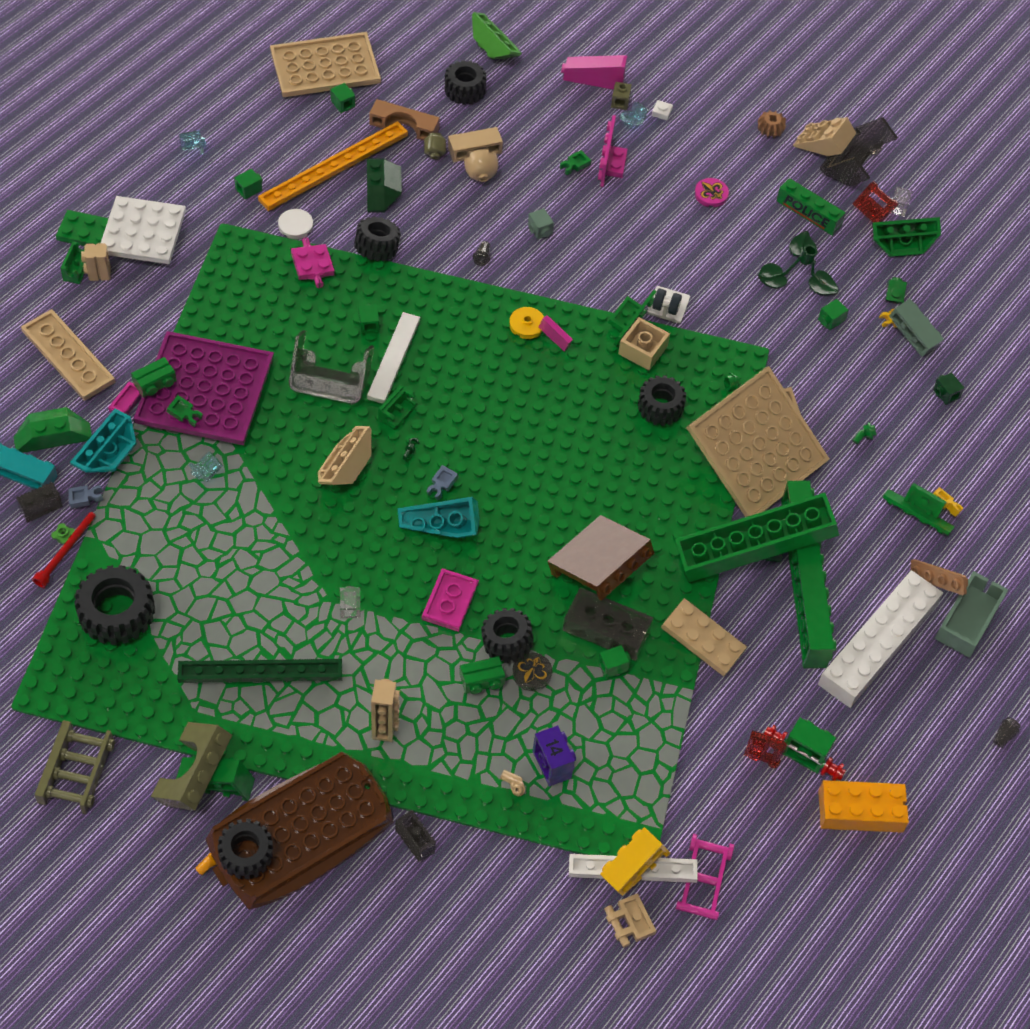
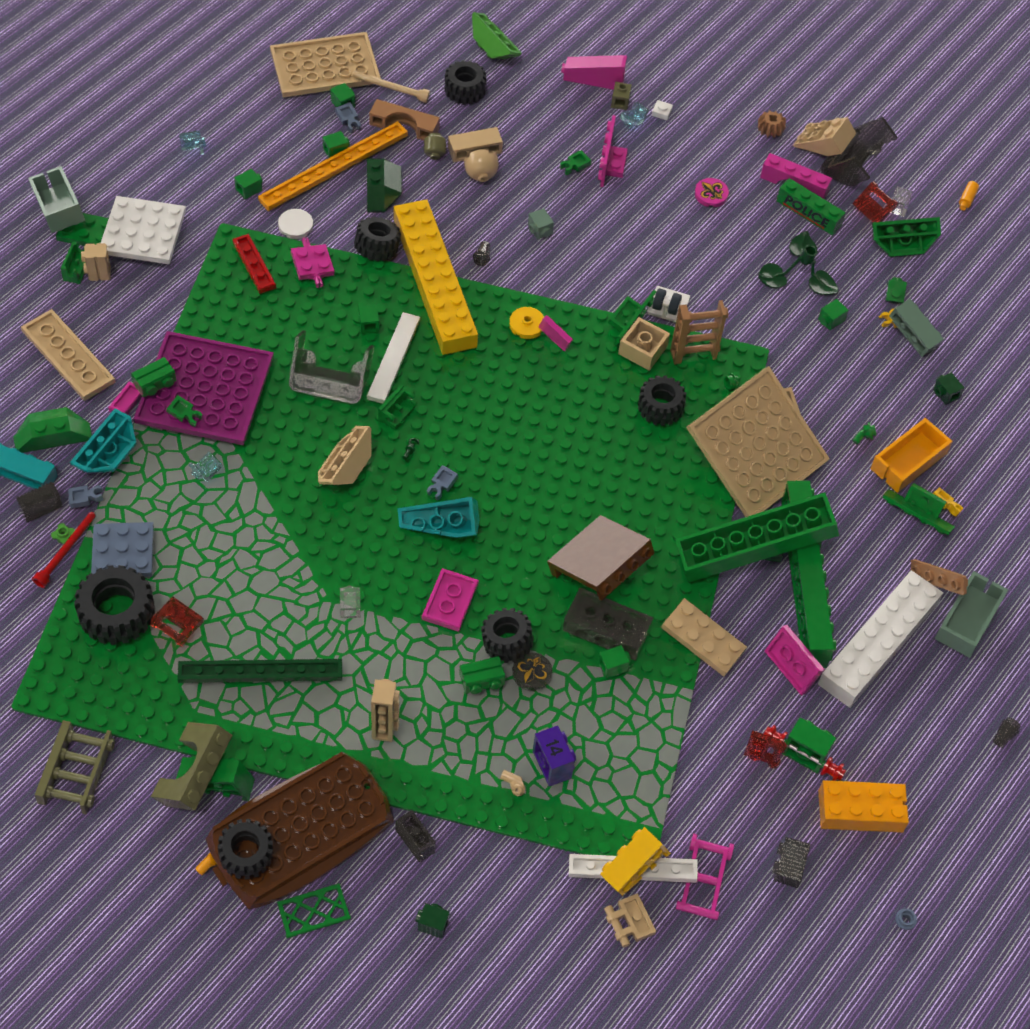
none -> sand green piece [28,166,85,233]
none -> sand blue plate [91,522,154,577]
none -> clear red plate [149,597,204,647]
none -> red tile [232,234,276,294]
none -> green window [277,883,351,938]
none -> green brick [322,131,350,158]
none -> sand blue plate [335,102,361,133]
none -> tan piece [351,71,430,103]
none -> yellow brick [393,199,478,355]
none -> dark green brick [415,903,450,939]
none -> medium nougat fence [670,300,729,364]
none -> dark pink arch [760,153,832,199]
none -> dark pink tile [765,625,825,696]
none -> clear smoke brick [771,837,810,888]
none -> light orange piece [870,418,953,493]
none -> sand blue plate [895,909,917,930]
none -> light orange cylinder [959,181,979,210]

